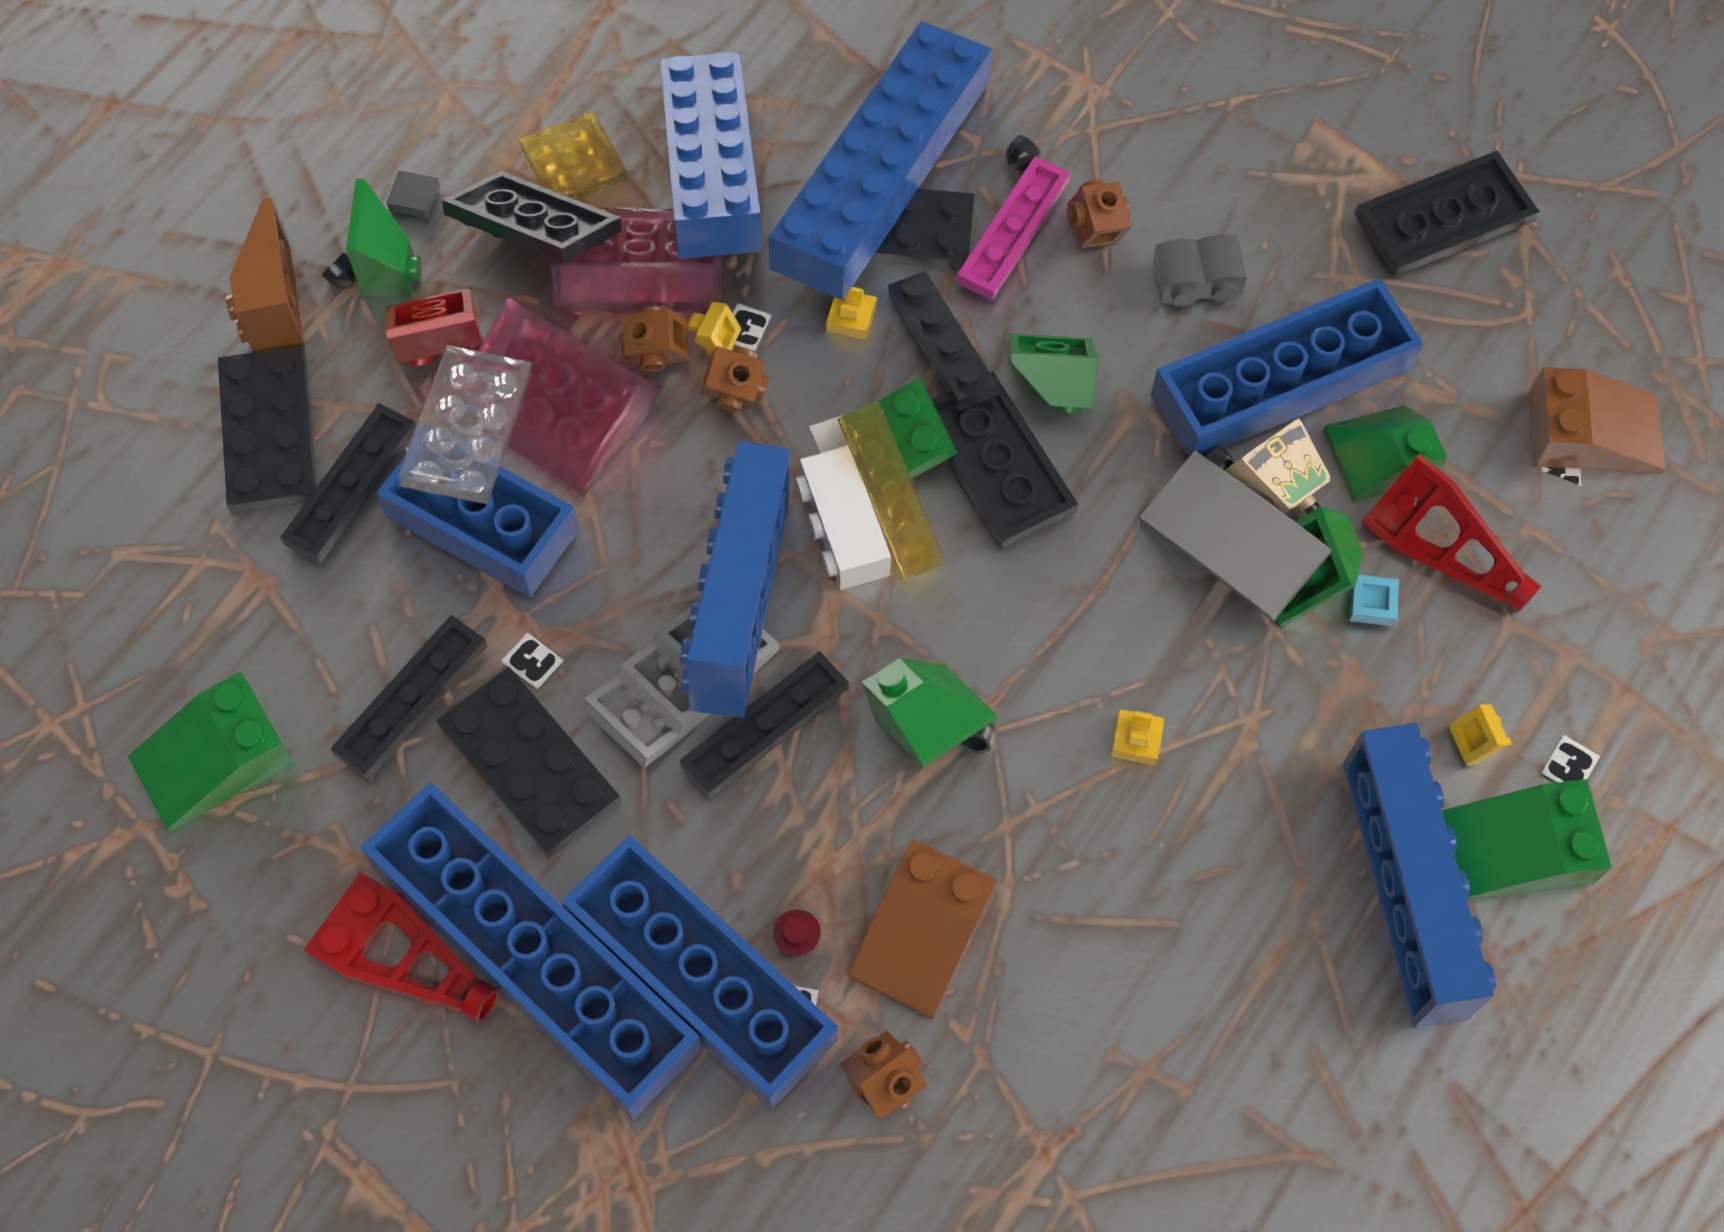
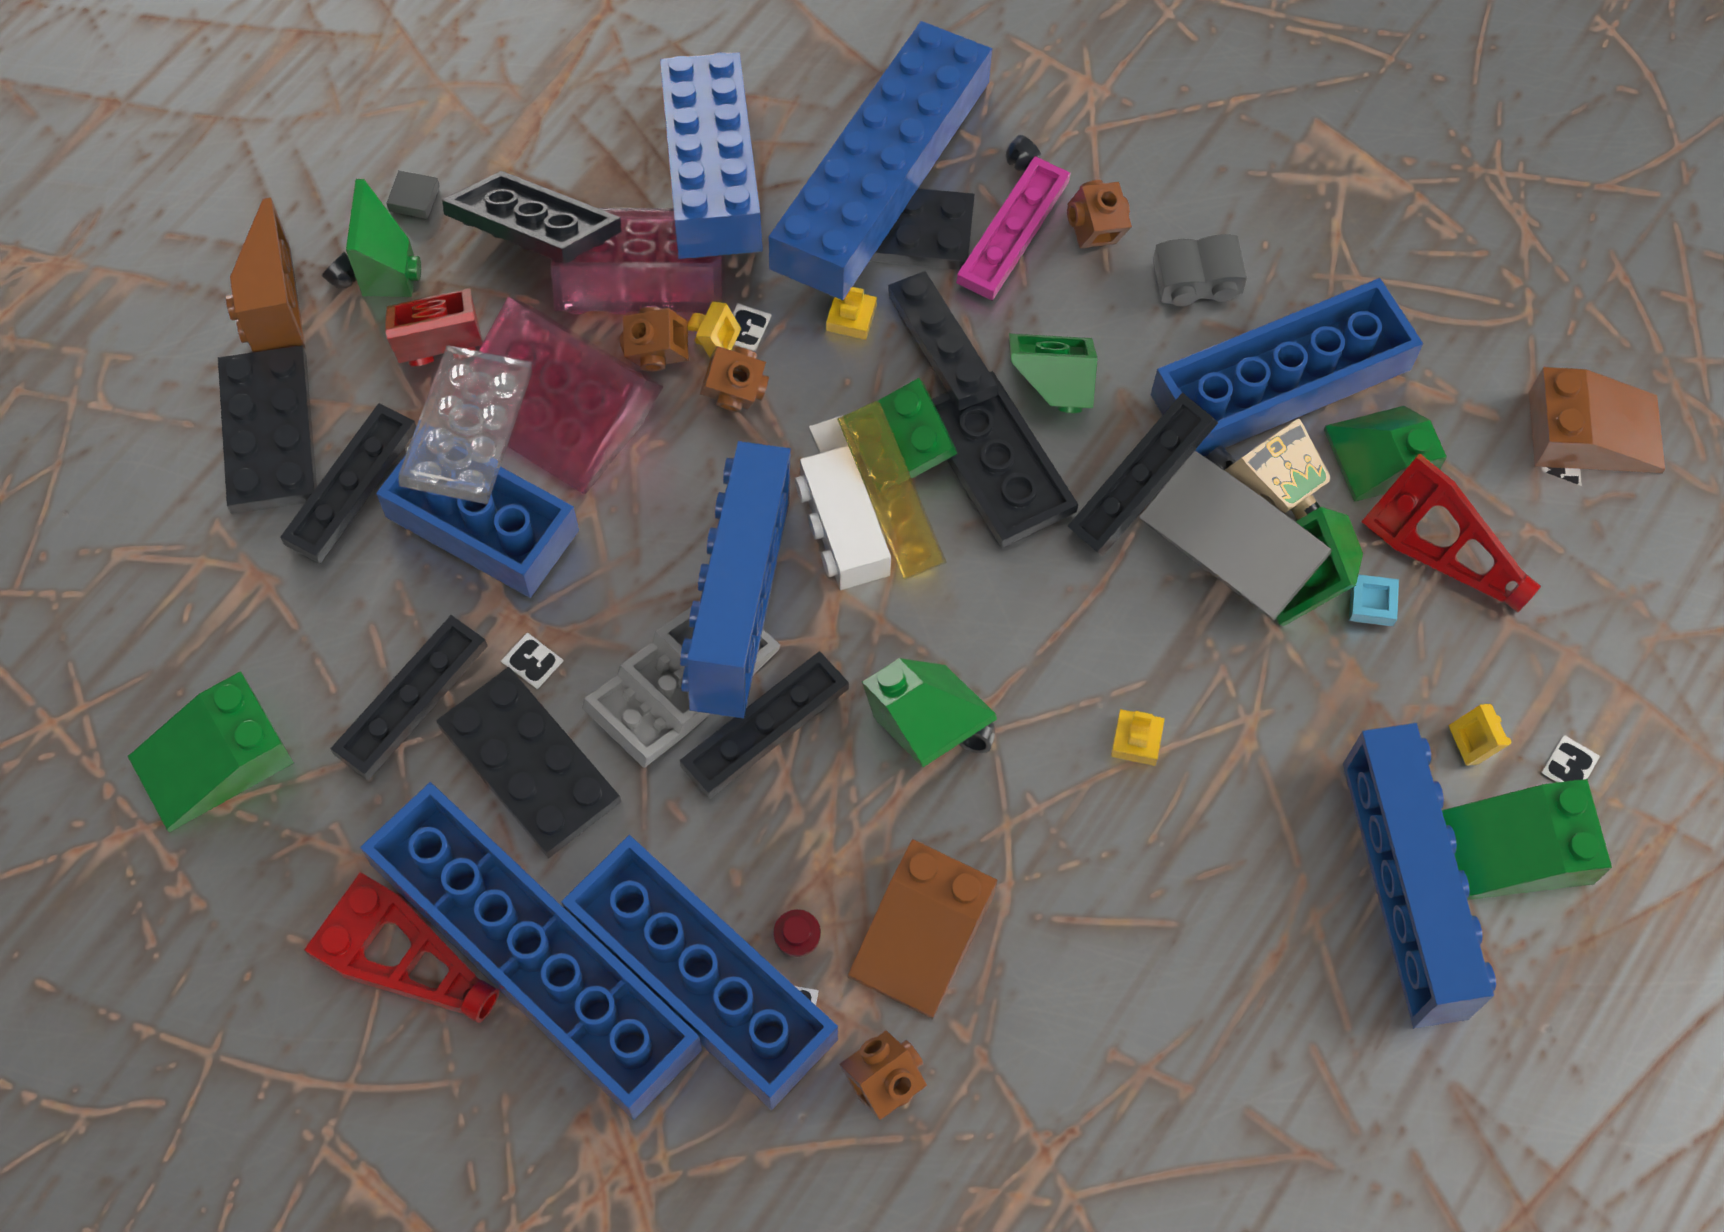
clear yellow plate [520,111,628,200] -> none
black plate [1354,150,1540,277] -> none
none -> black plate [1068,393,1218,556]

